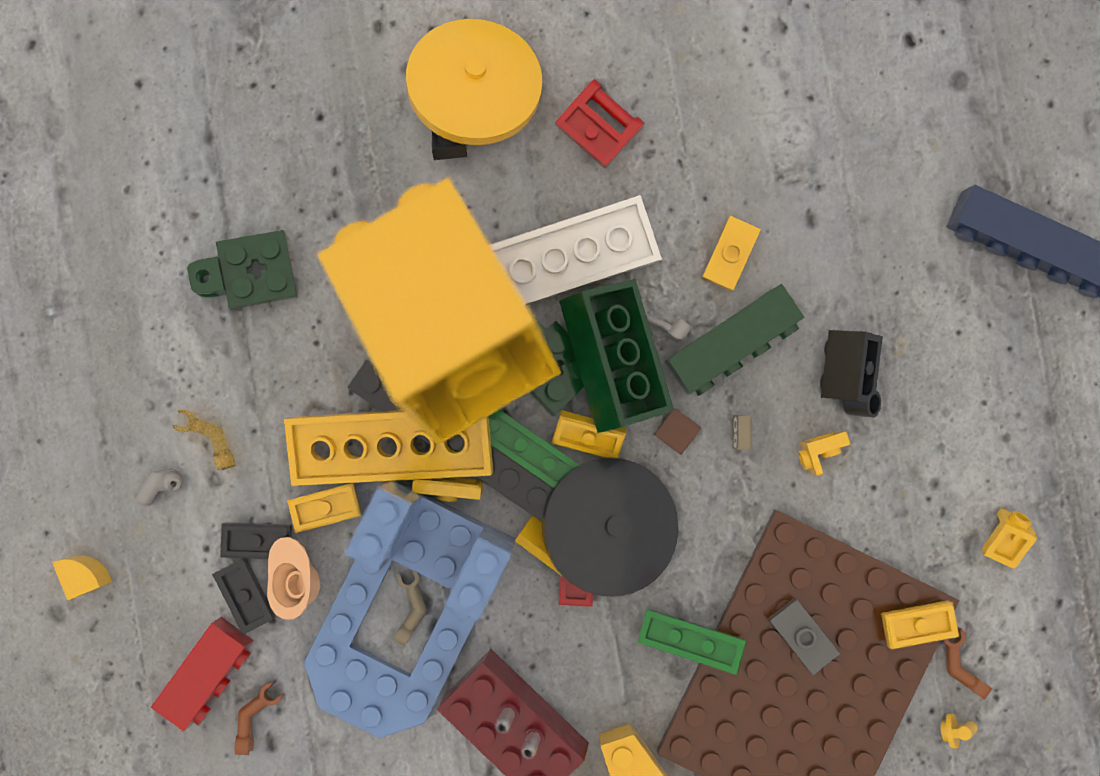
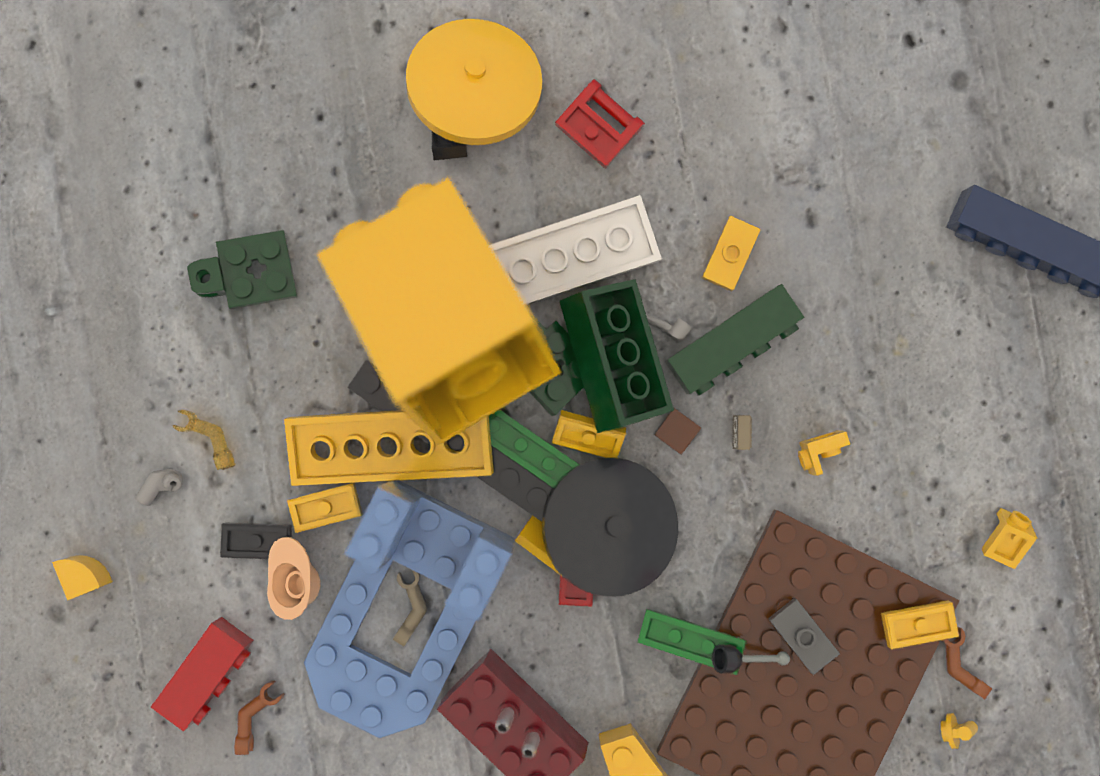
black plate [212,558,276,635] -> none
yellow plate [412,477,484,502] -> none
black hinge [820,330,883,418] -> none
none -> black hinge [712,644,790,674]

